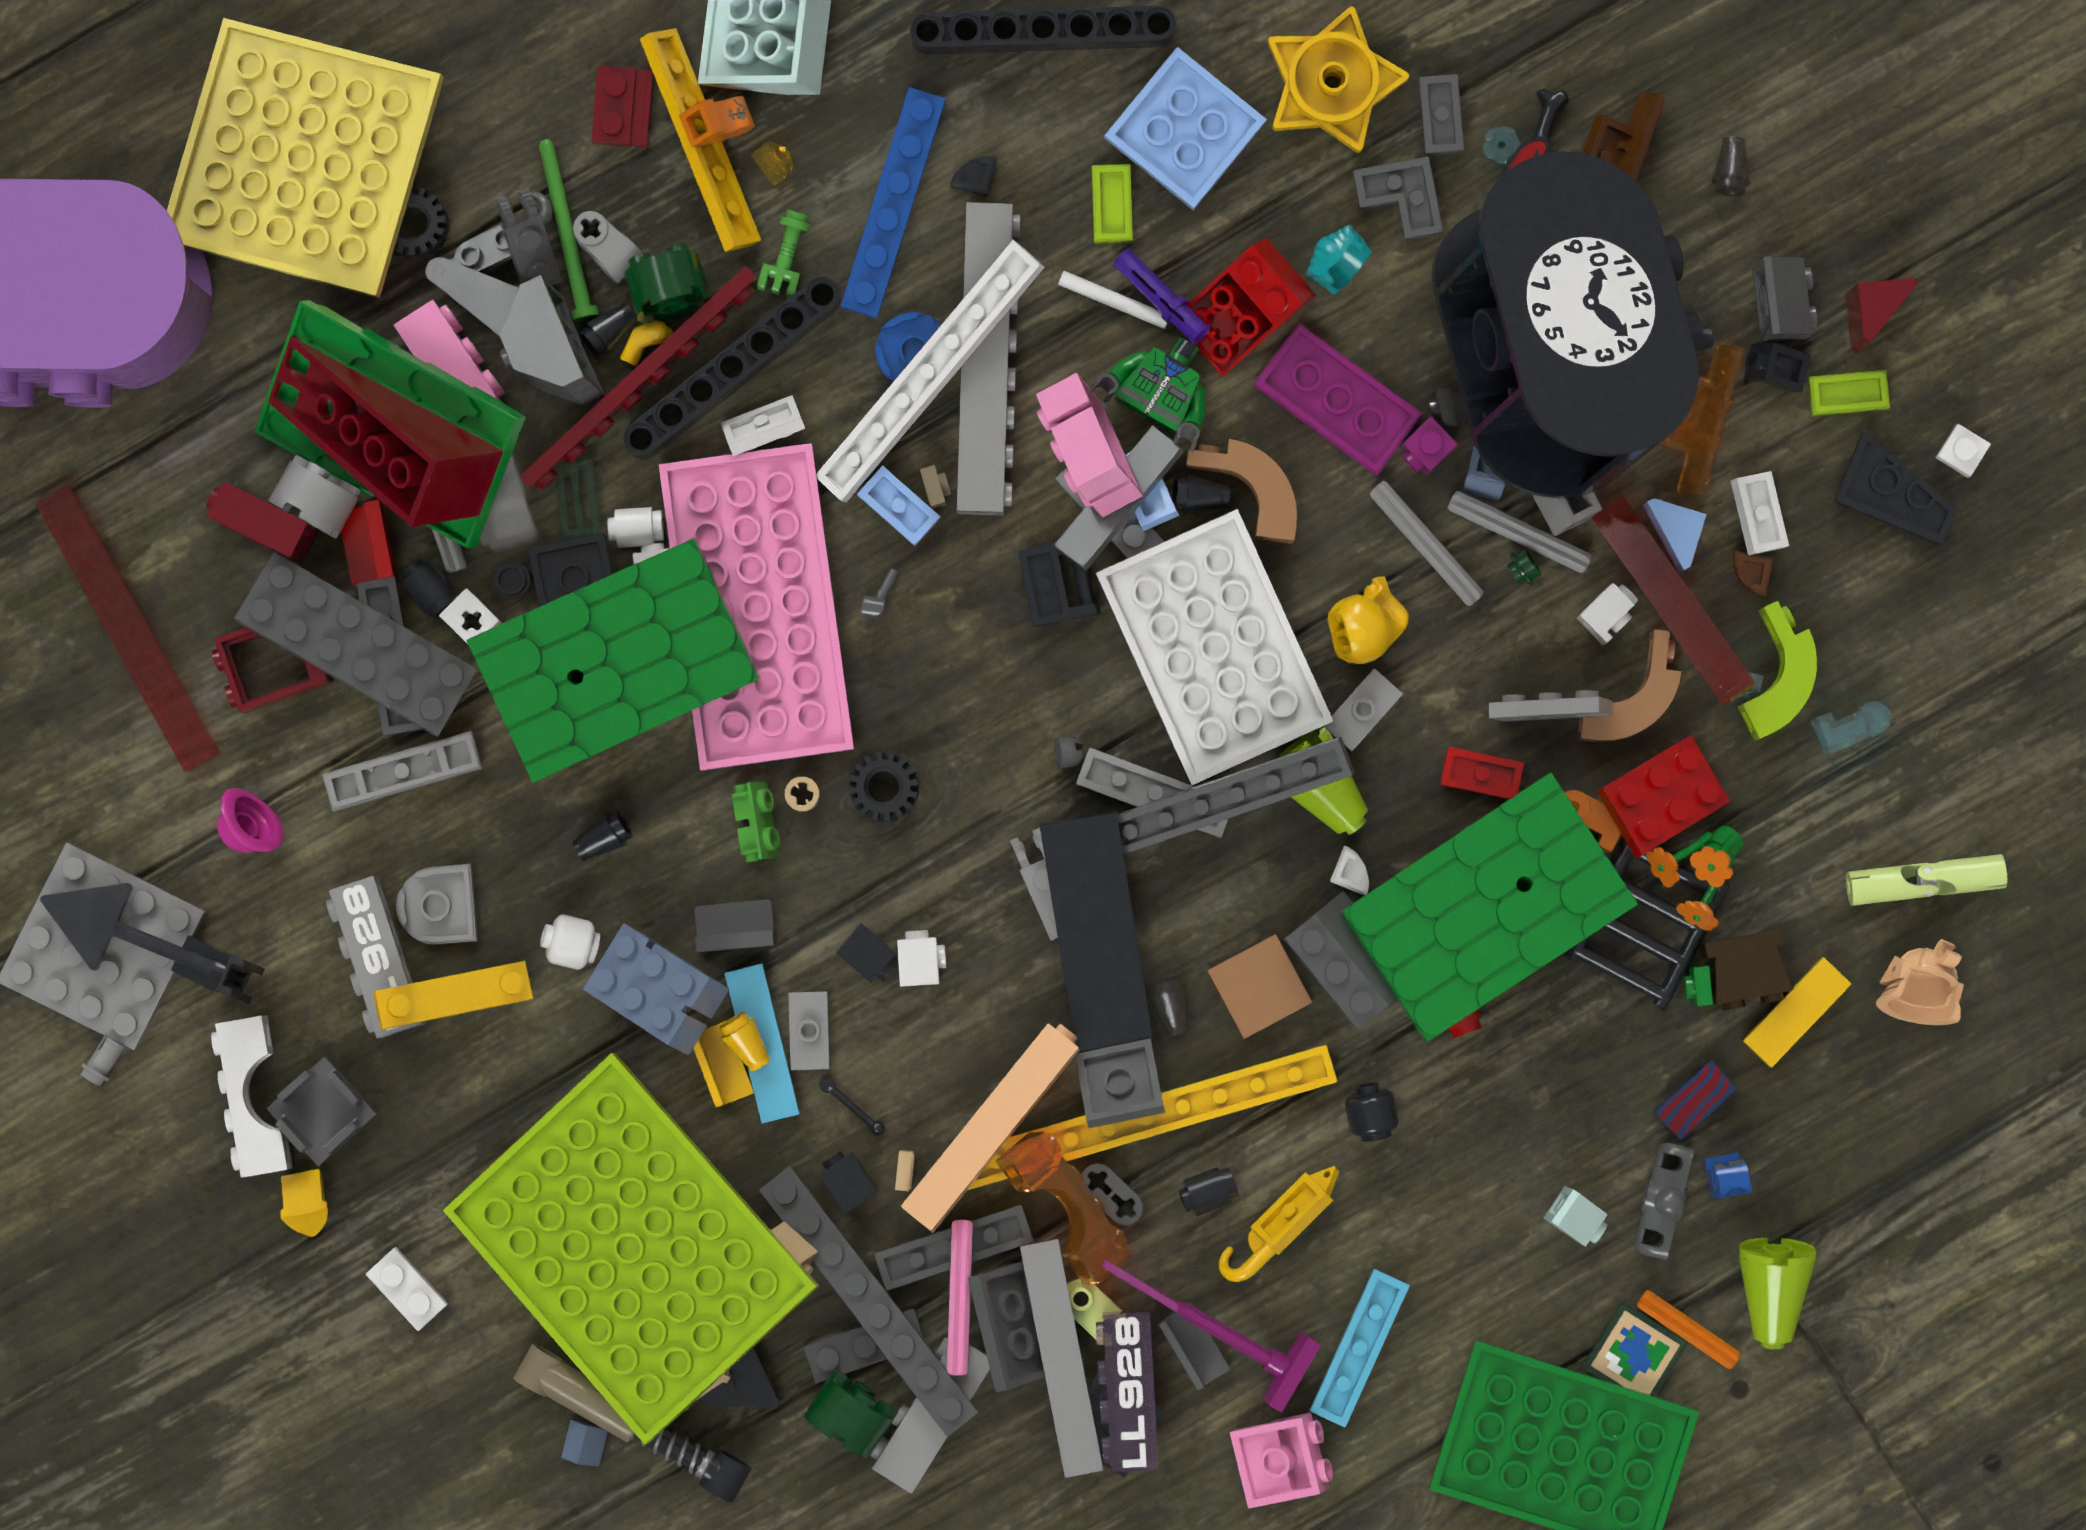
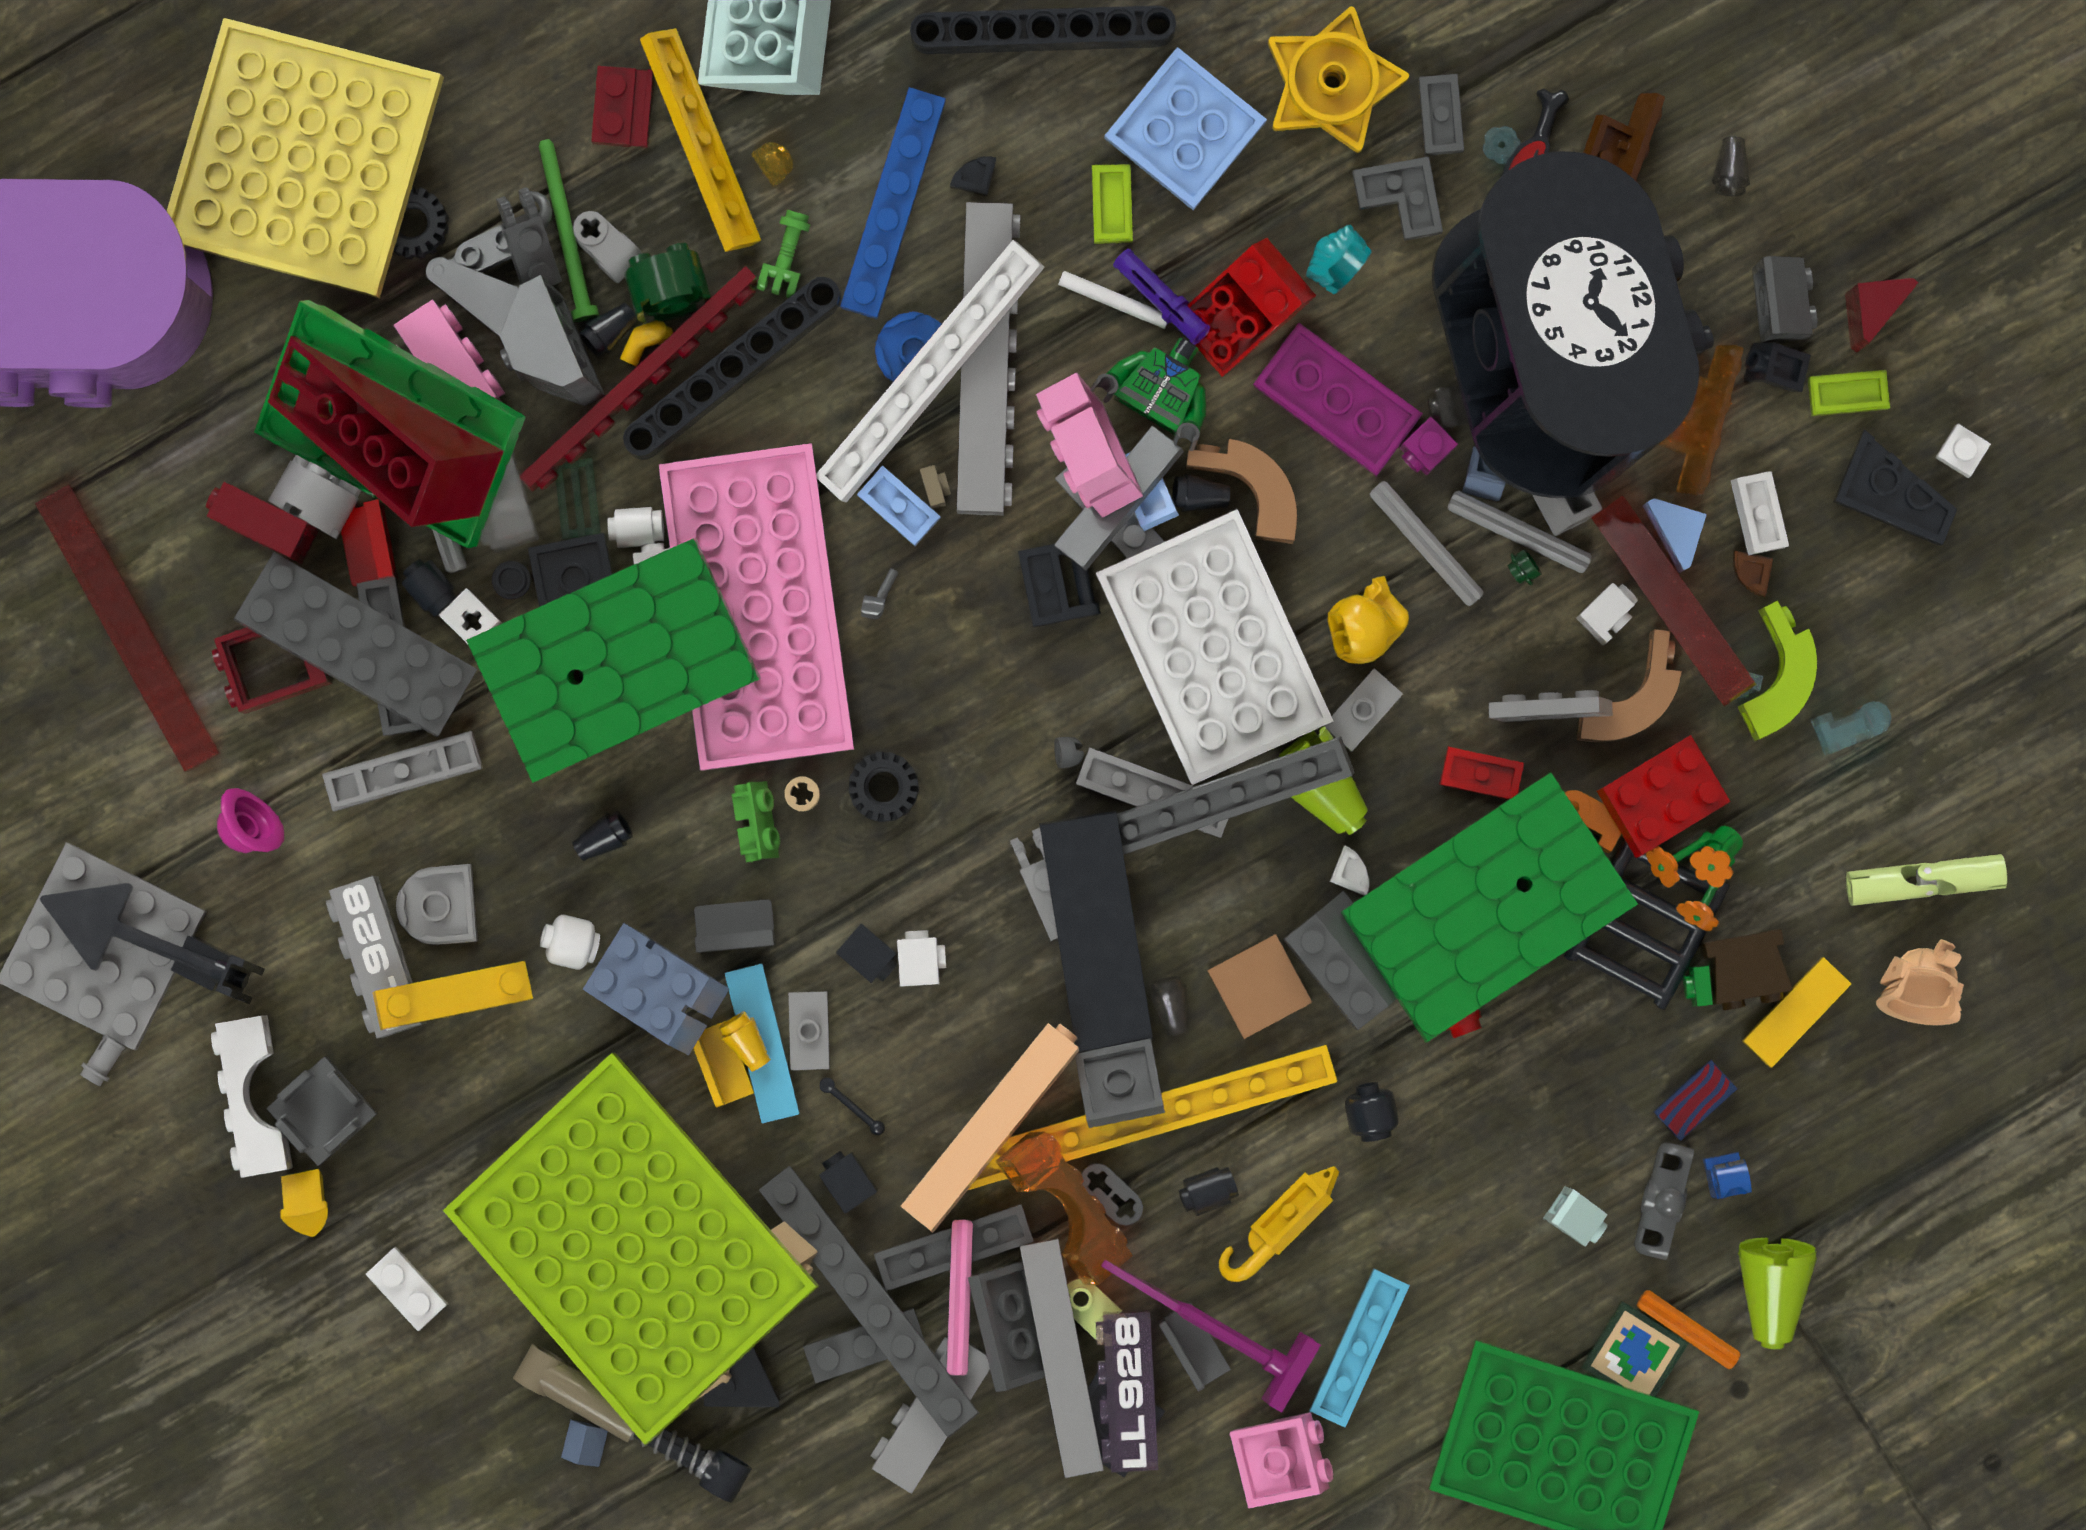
orange leg [679,96,755,147] -> none
white plate [721,395,805,456] -> none
dark green brick [804,1369,899,1459] -> none
tan tile [895,1150,915,1191] -> none

